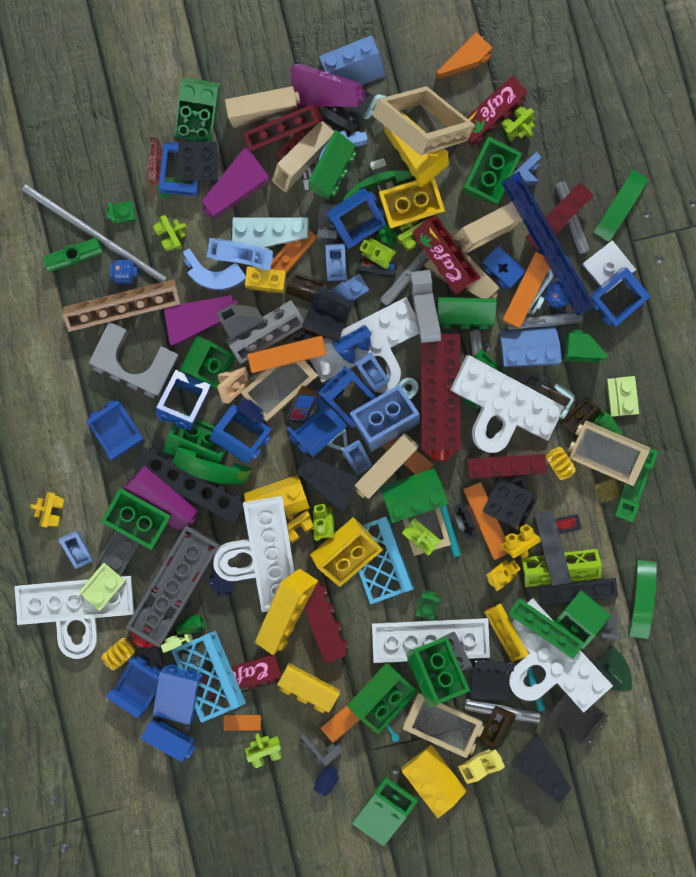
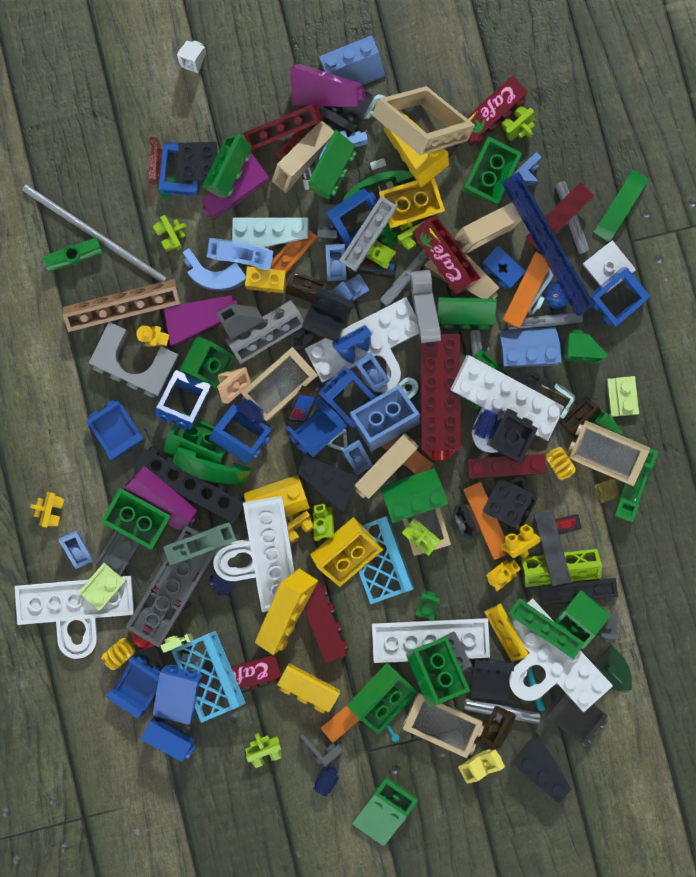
green bracket [106,201,136,225] -> none
blue head [110,260,138,285] -> none
green slope [174,77,221,142] -> none
green cone [175,614,206,636] -> none
orange sticker [224,715,261,731] -> none
tan slope [225,86,300,128] -> none
orange tile [247,336,327,374] -> none
yellow slope [401,744,467,818] -> none
orange slope [436,32,492,80] -> none
teal bar [440,505,461,557] -> none
green slope [629,560,657,639] -> none
none -> yellow hips [136,326,169,347]
none -> sand green arch [163,522,236,565]
none -> white slope [177,41,206,73]
none -> green slope [202,133,252,198]
none -> light grey plate [339,196,398,272]
none -> clear blue brick [473,409,498,439]
none -> black plate [486,408,538,463]

